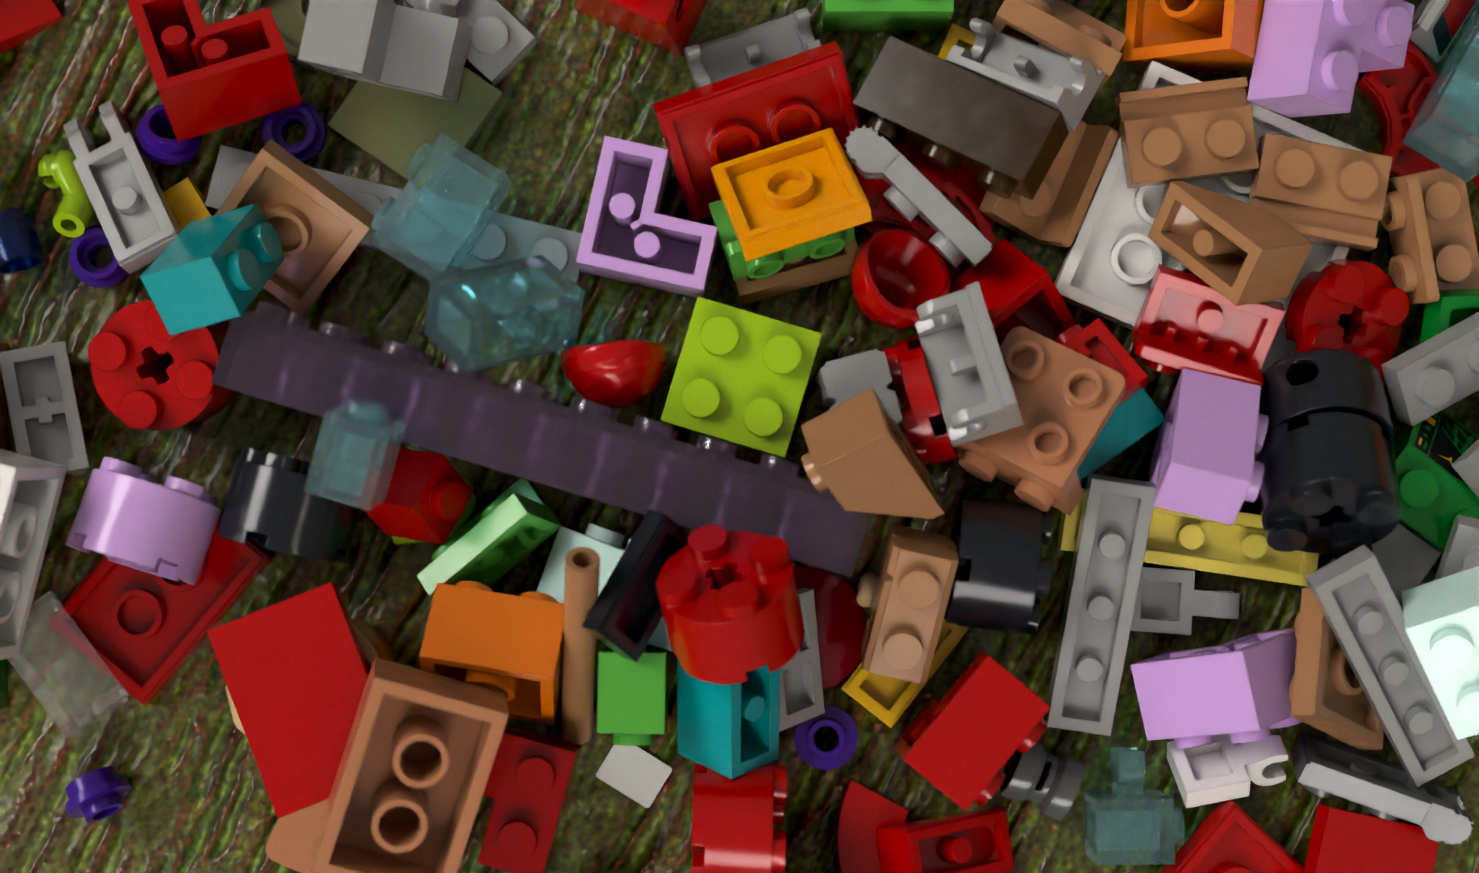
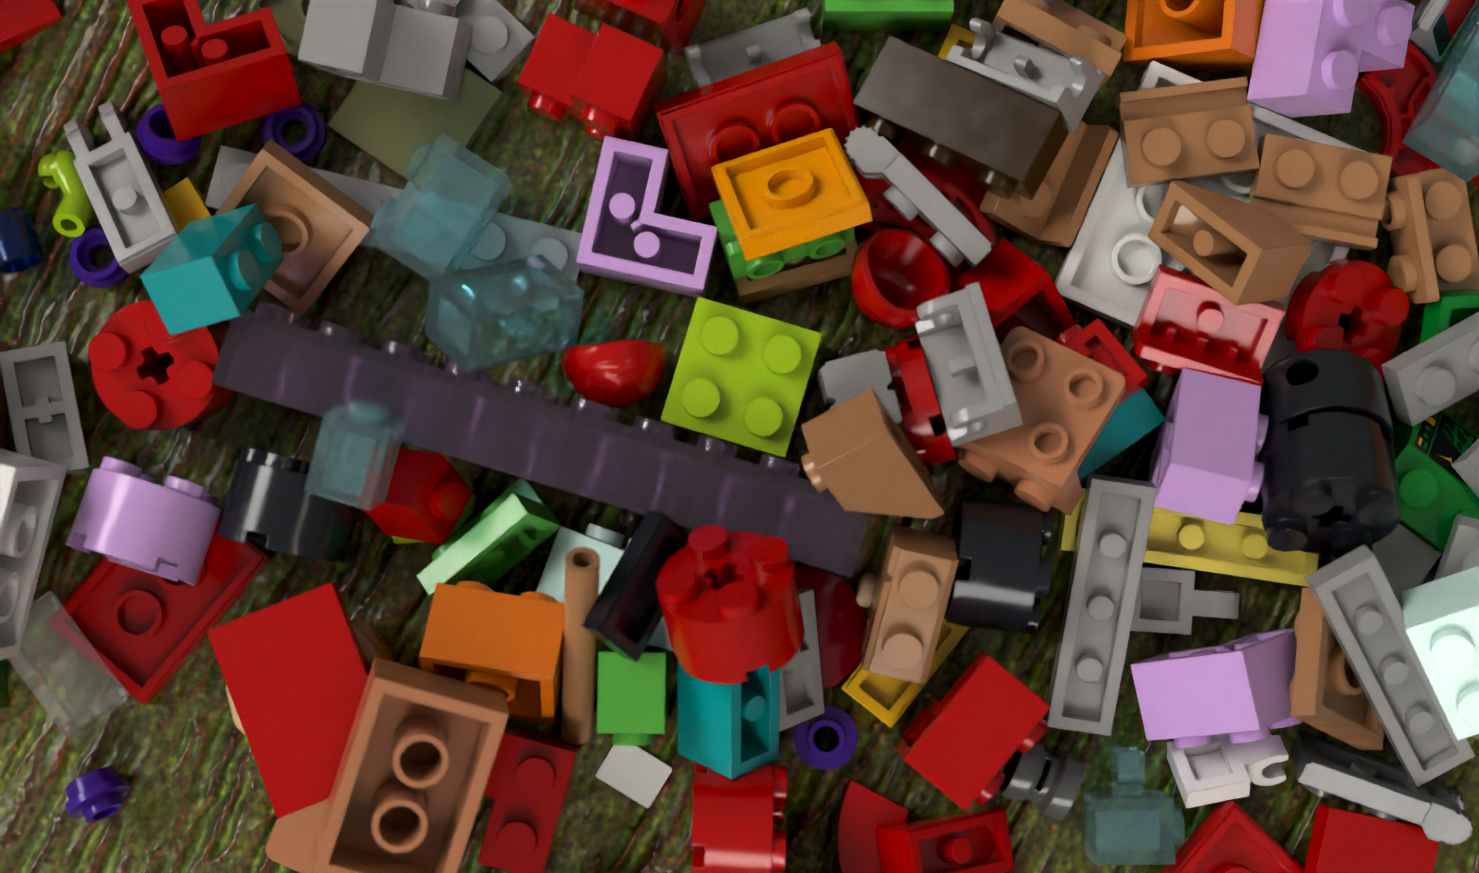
none -> red brick [517,13,668,143]

